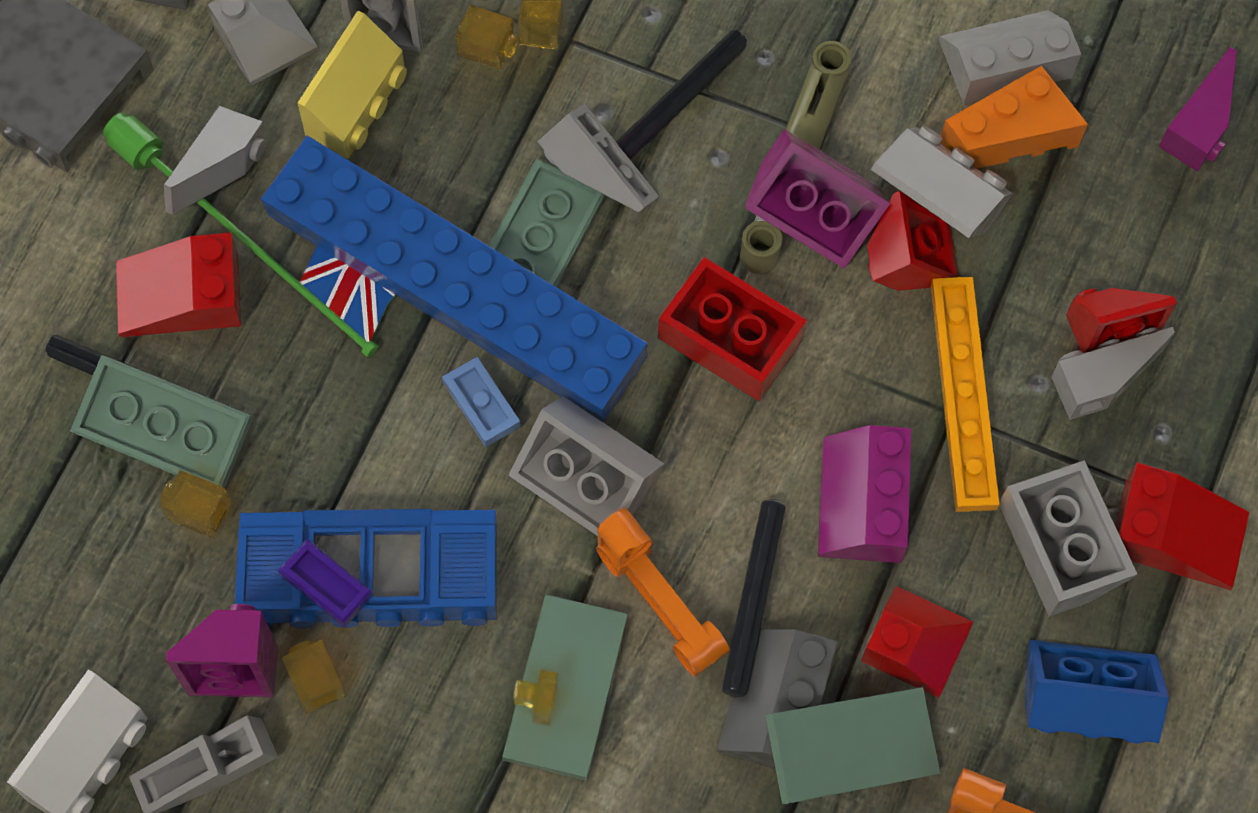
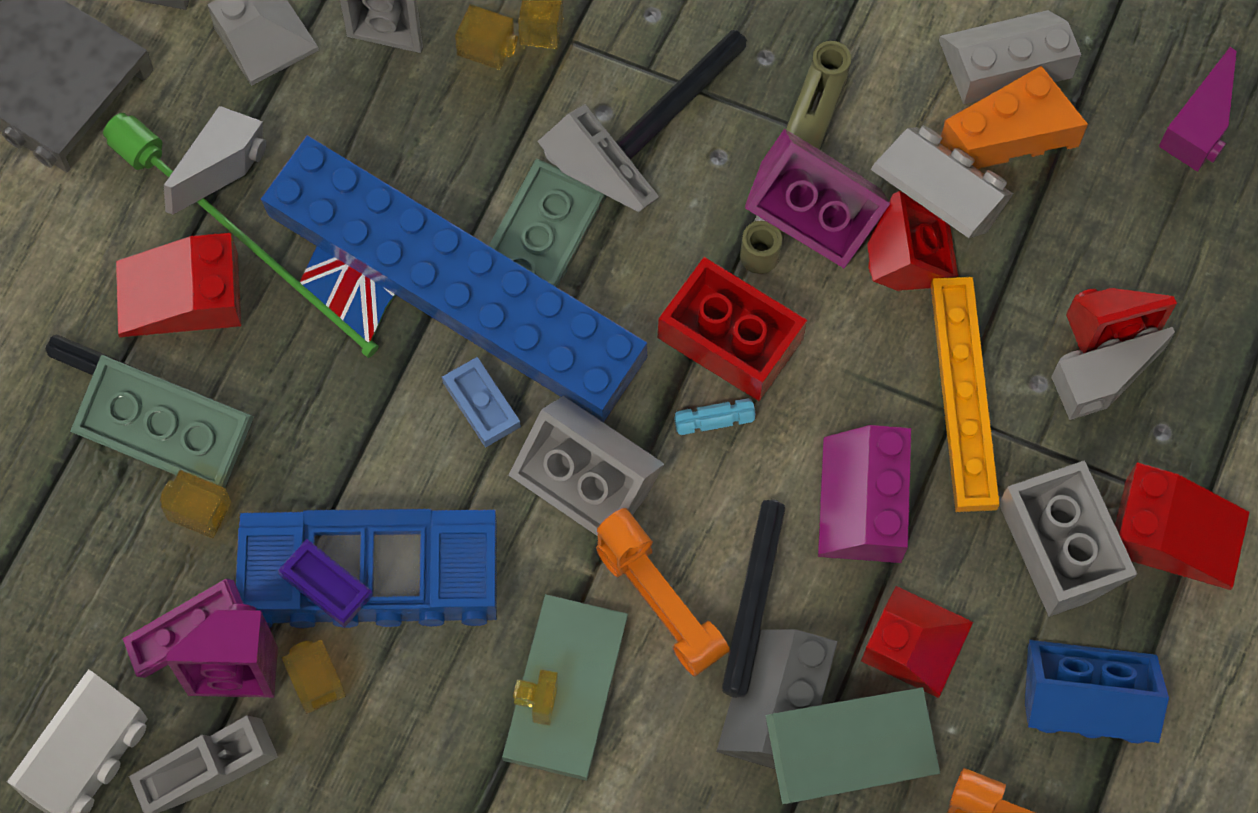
light yellow slope [298,11,407,160] -> none
none -> magenta tile [123,578,243,678]
none -> medium azure axle [674,398,756,435]

